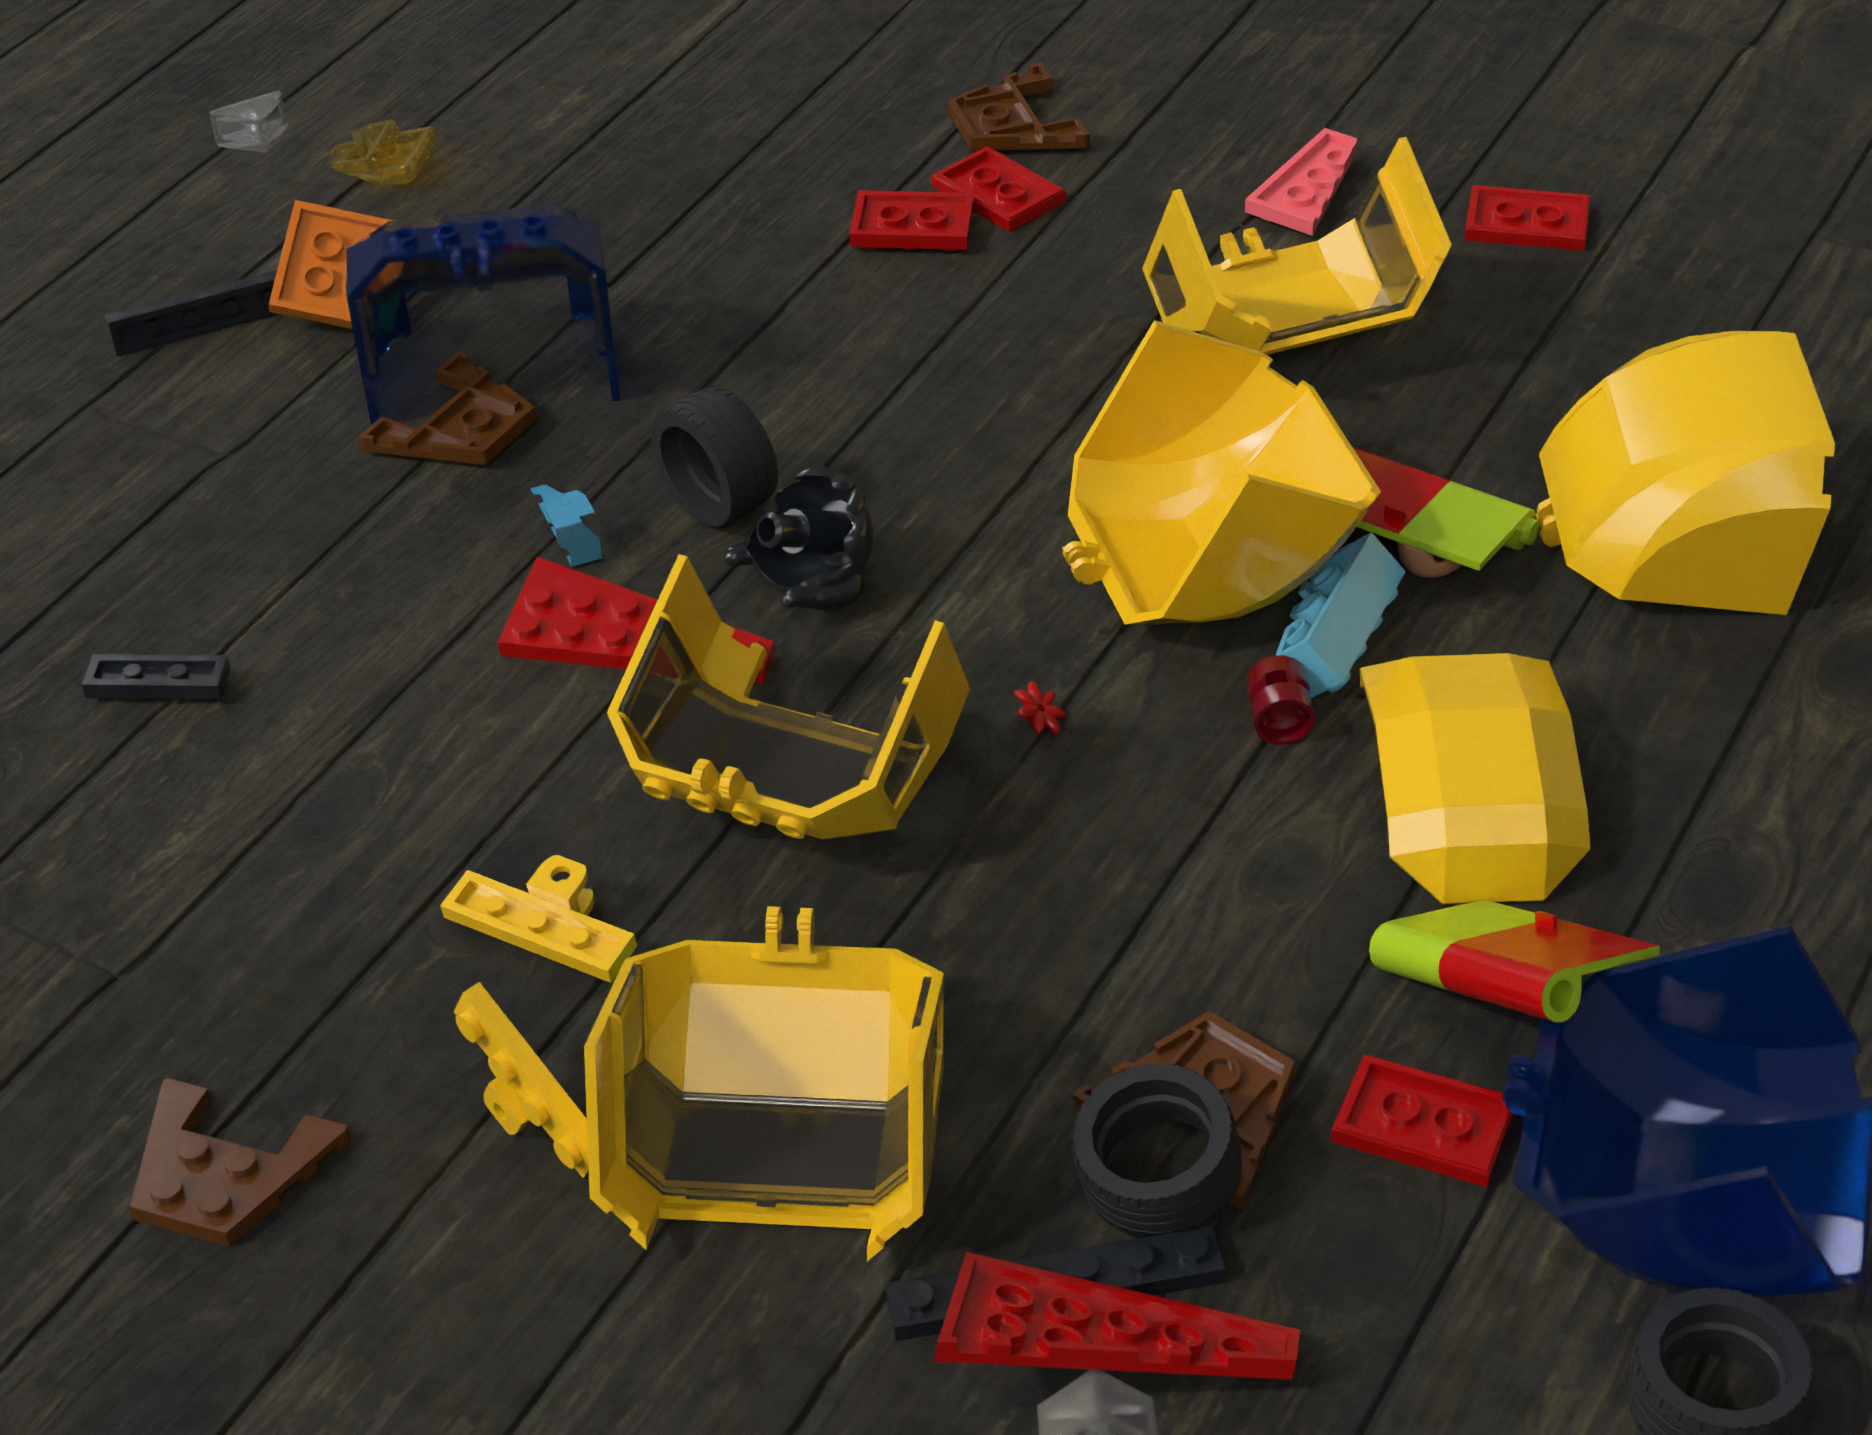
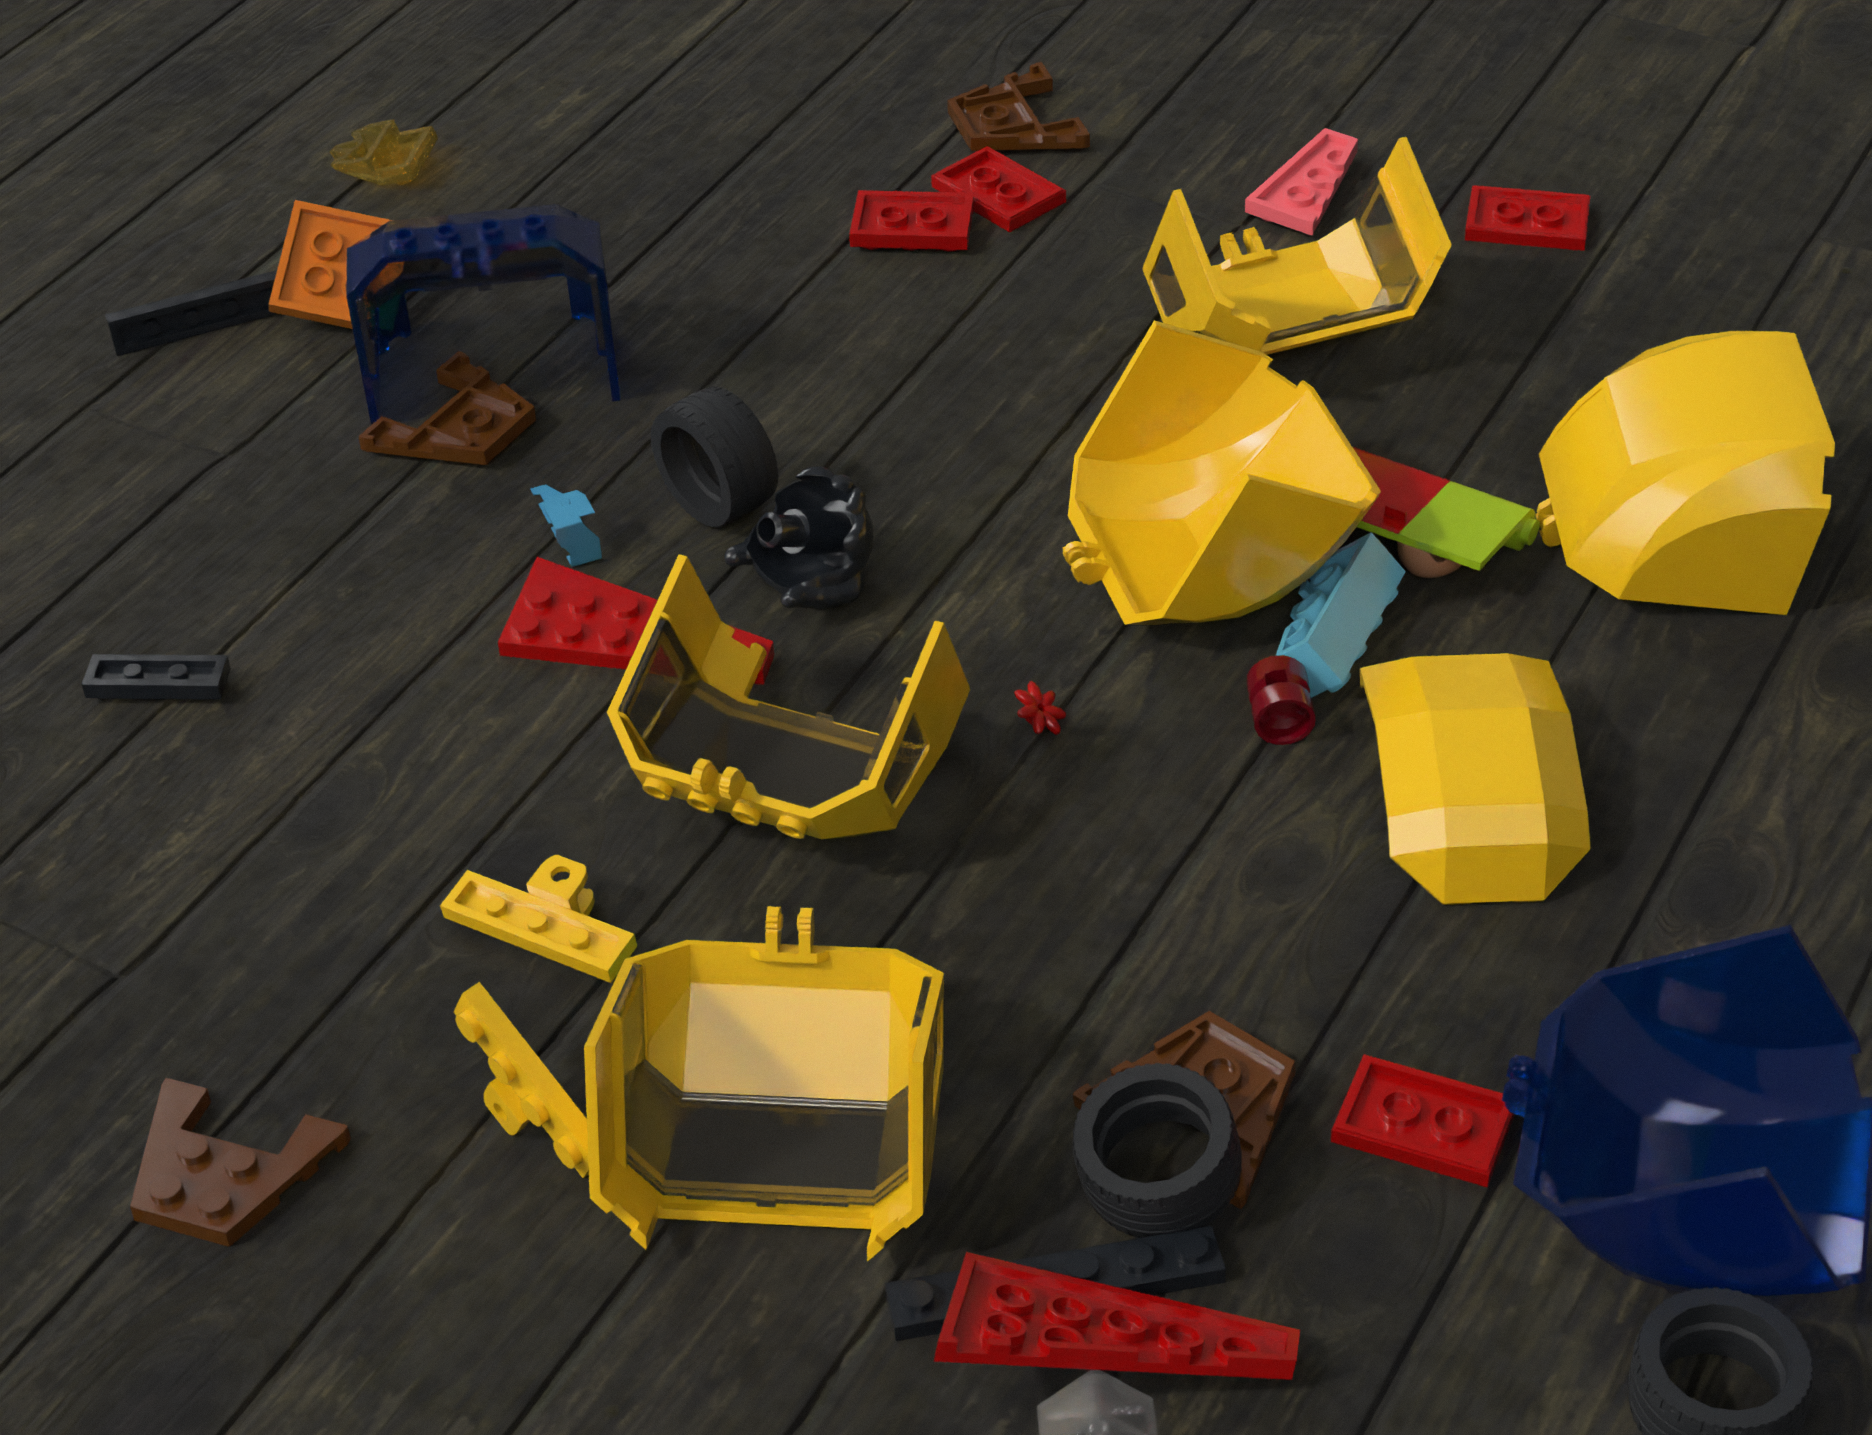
clear slope [209,90,288,153] -> none
door [1369,900,1660,1022] -> none

